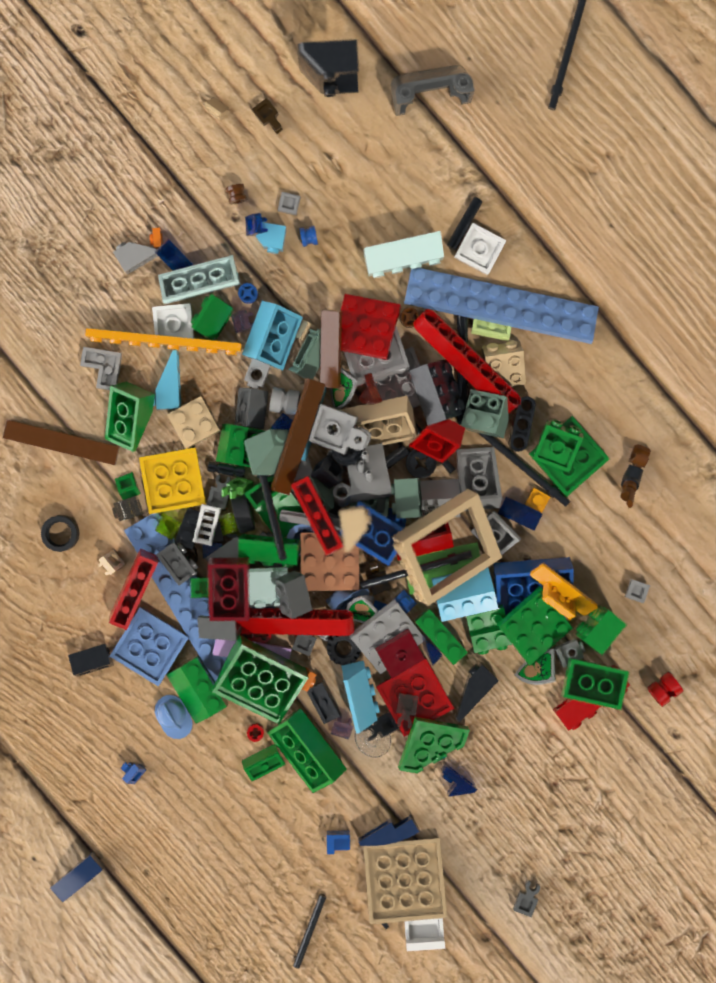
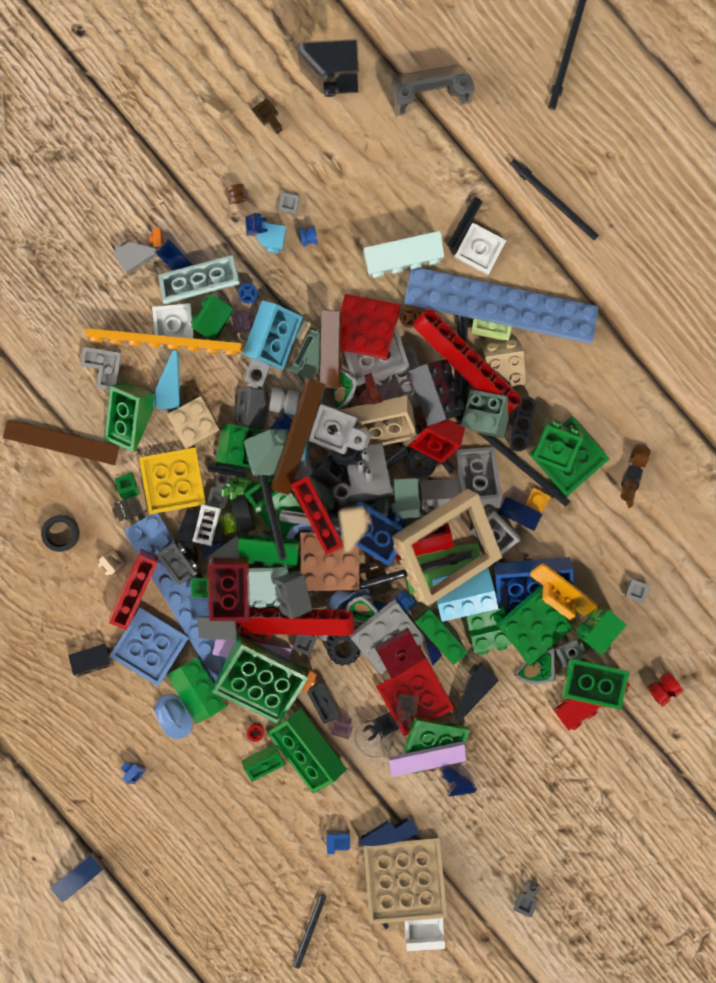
clear neon green slope [155,512,181,540] -> none
medium azure slope [341,661,380,734] -> none
none -> lavender tile [388,741,466,777]
none -> black bar [509,159,599,241]

